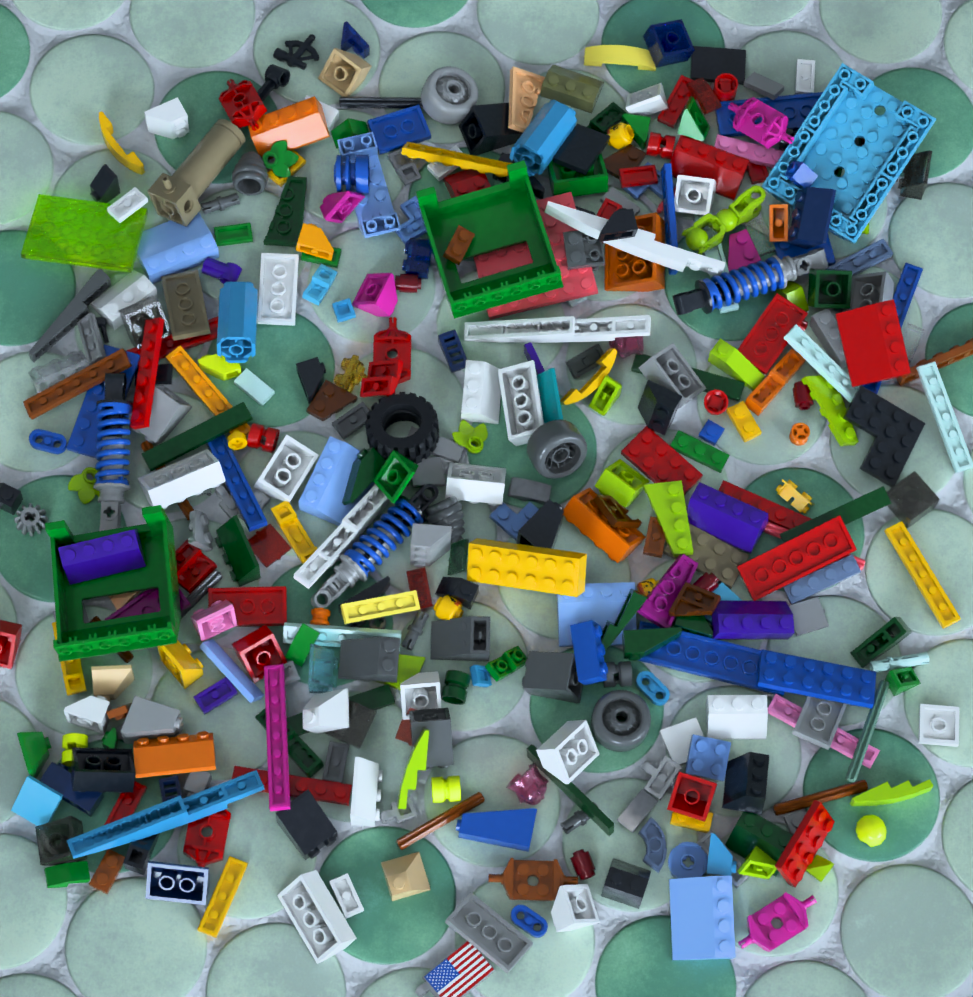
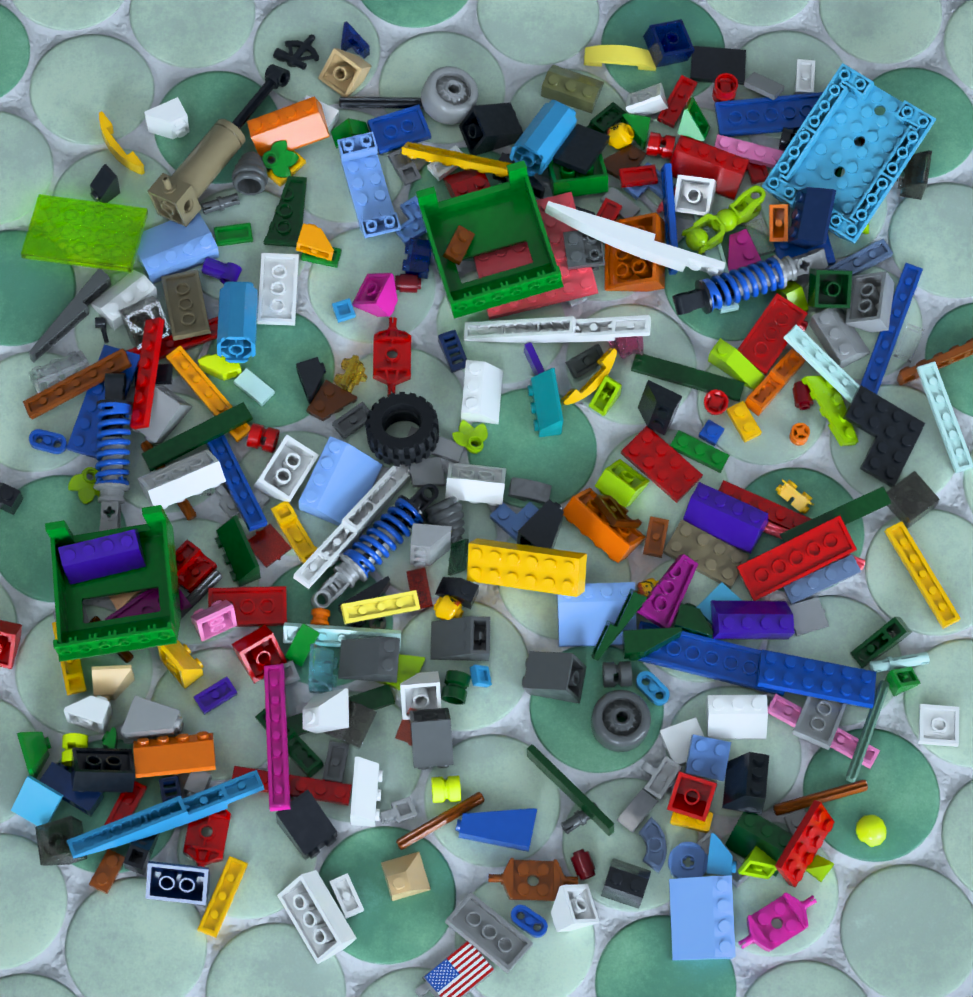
light grey gear [14,503,48,536] -> none
green slope [44,861,90,888] -> none
light grey tile [77,312,106,366] -> none
white plate [107,187,148,223] -> none
dark orange plate [107,703,132,721] -> none
light grey wing [188,509,213,552] -> none
light blue tile [199,639,264,703] -> none
red plate [219,79,267,131] -> none
yellow tile [227,430,247,450] -> none
medium azure slope [302,264,338,306] -> none
dark pink slope [320,191,365,224] -> none
blue wheel [334,155,370,193] -> none
dark green slope [342,447,386,505] -> none
red slope [360,359,403,397] -> none
green slope [373,450,418,504] -> none
lime slope [397,728,429,809] -> none
dark grey pin [401,610,429,650] -> none
green slope [485,646,527,682] -> none
white slope [498,360,544,446] -> none
clear pink helmet [506,763,549,805] -> none
light nougat wing [508,66,545,133] -> none
dark grey wheel [527,419,587,479] -> none
white slope [536,720,599,784] -> none
blue brick [570,620,608,686] -> none
black slope [598,208,638,242] -> none
light grey slope [639,343,706,409] -> none
lime wing [643,480,693,557] -> none
reddish brown wing [668,582,721,616] -> none
clear red slope [686,78,722,115] -> none
dark red brick [693,572,719,592] -> none
dark pink plate [728,97,794,149] -> none
brick [784,160,818,189] -> none
red slope [835,299,911,387] -> none
lime slope [850,779,933,806] -> none

